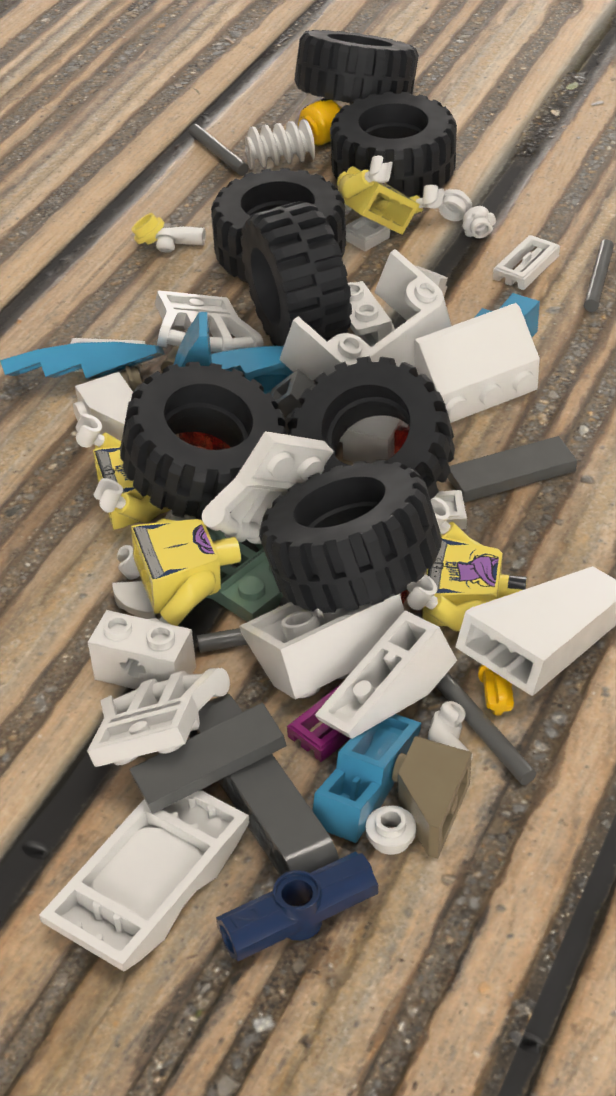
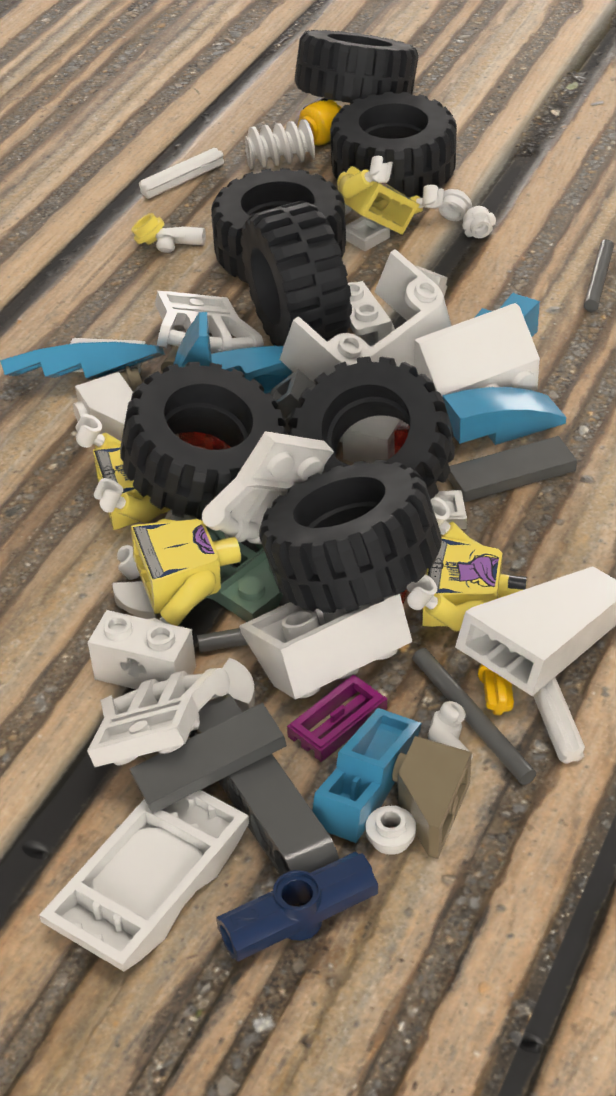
dark grey bar [188,124,249,176] -> none
white slope [315,610,457,739] -> none
white tile [493,235,560,290] -> none
none -> white axle [139,148,224,199]
none -> white tile [210,658,255,712]
none -> dark azure slope [443,387,567,445]
none -> white axle [533,677,585,764]

